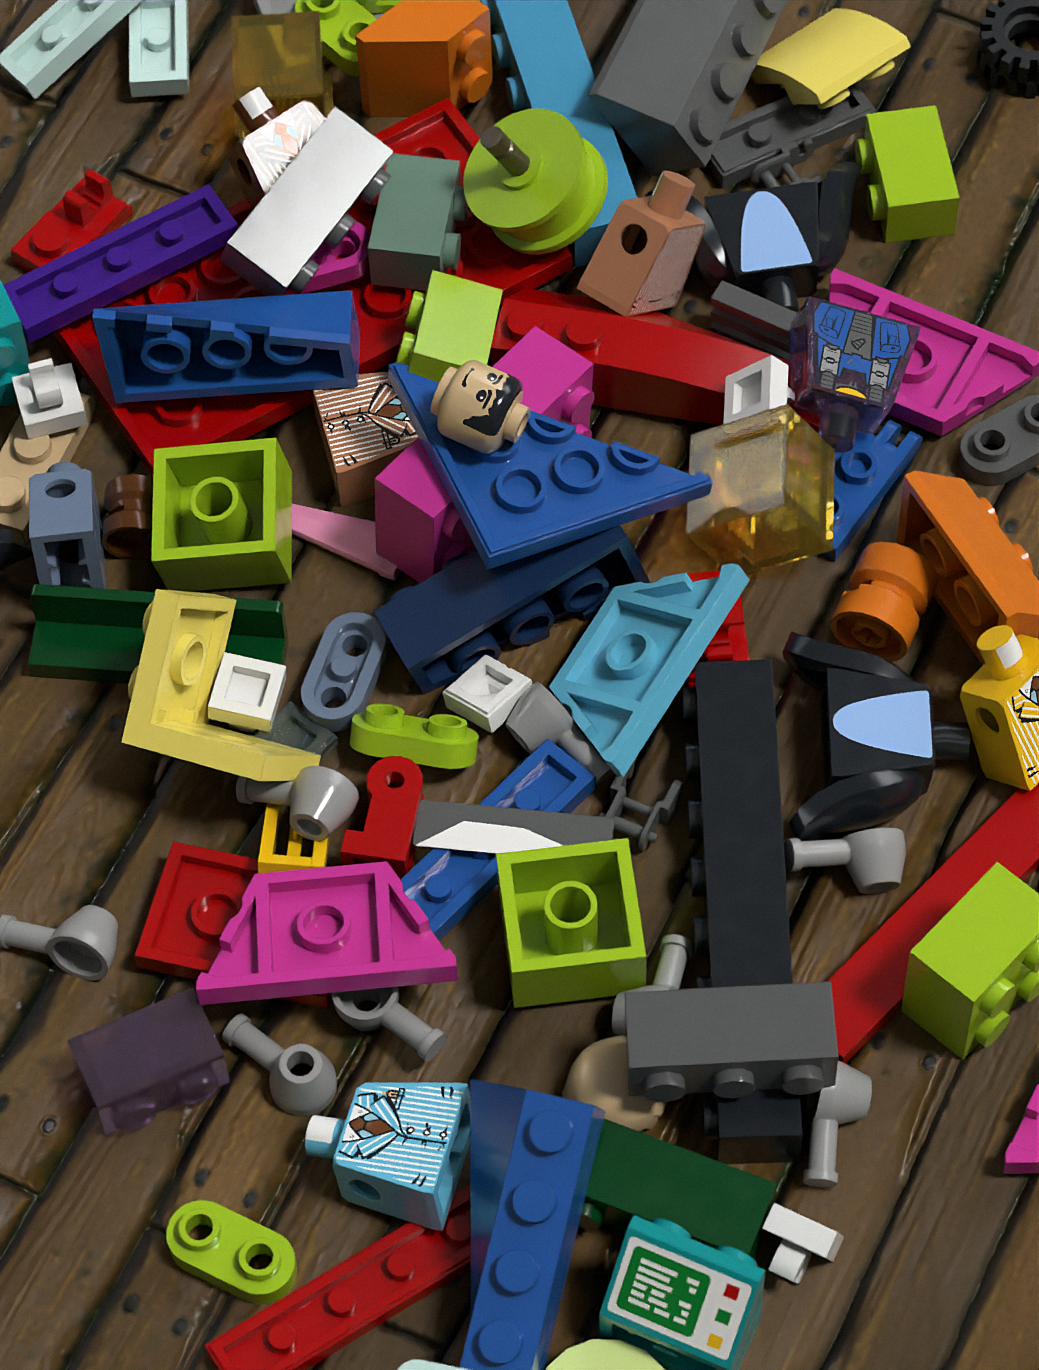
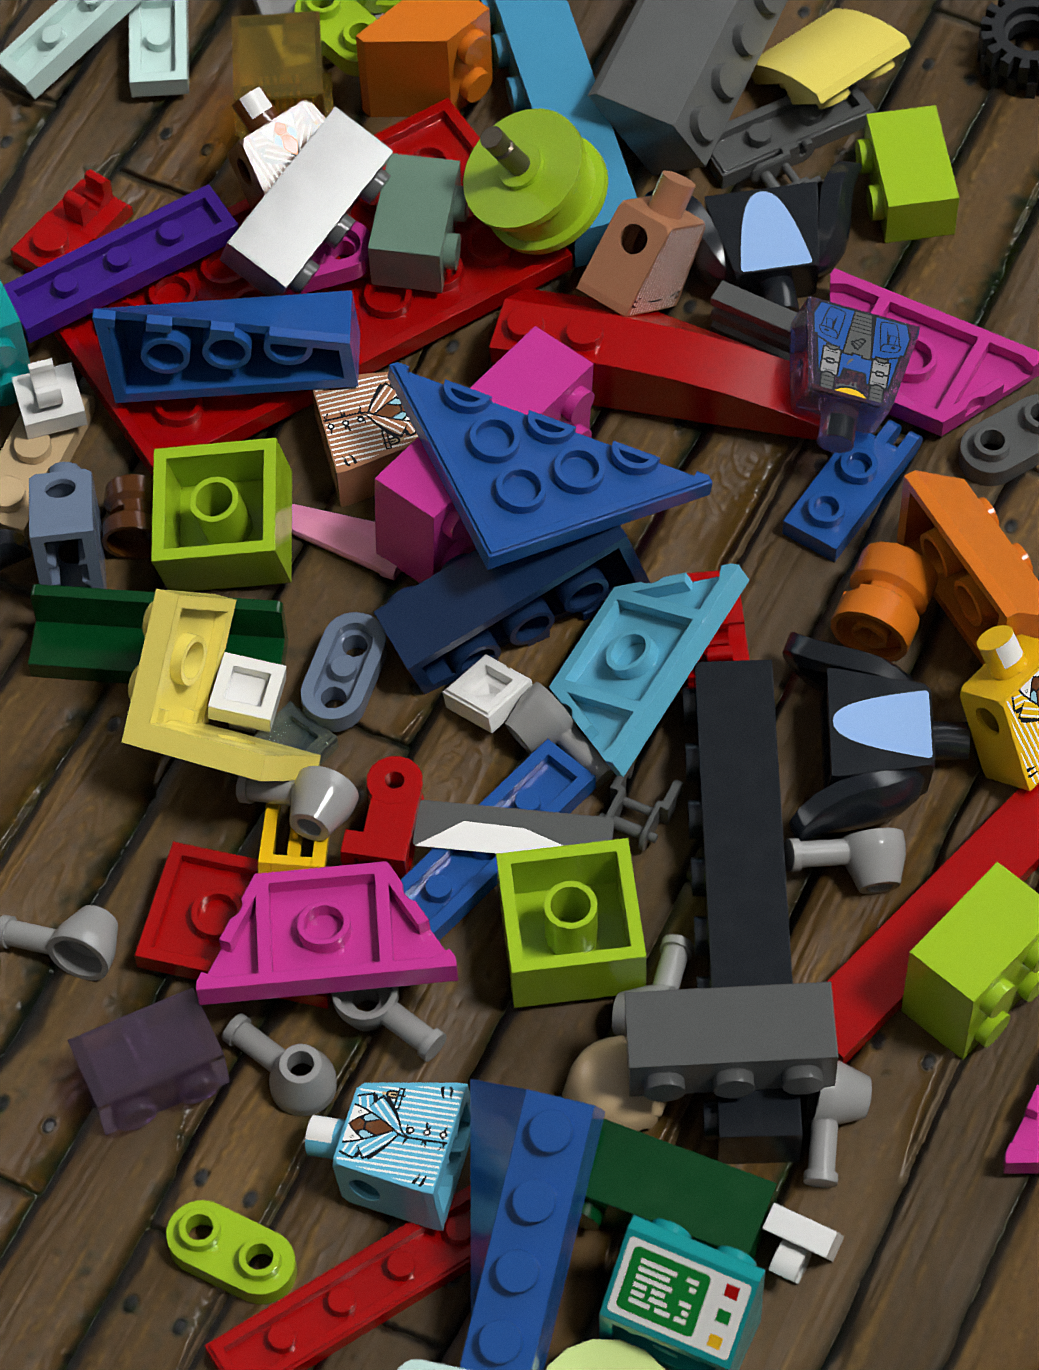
lime plate [349,703,479,769] -> none
lime brick [395,270,503,383] -> none
tan head [430,360,531,454] -> none
clear yellow piece [686,404,835,576] -> none
white tile [723,355,795,439] -> none

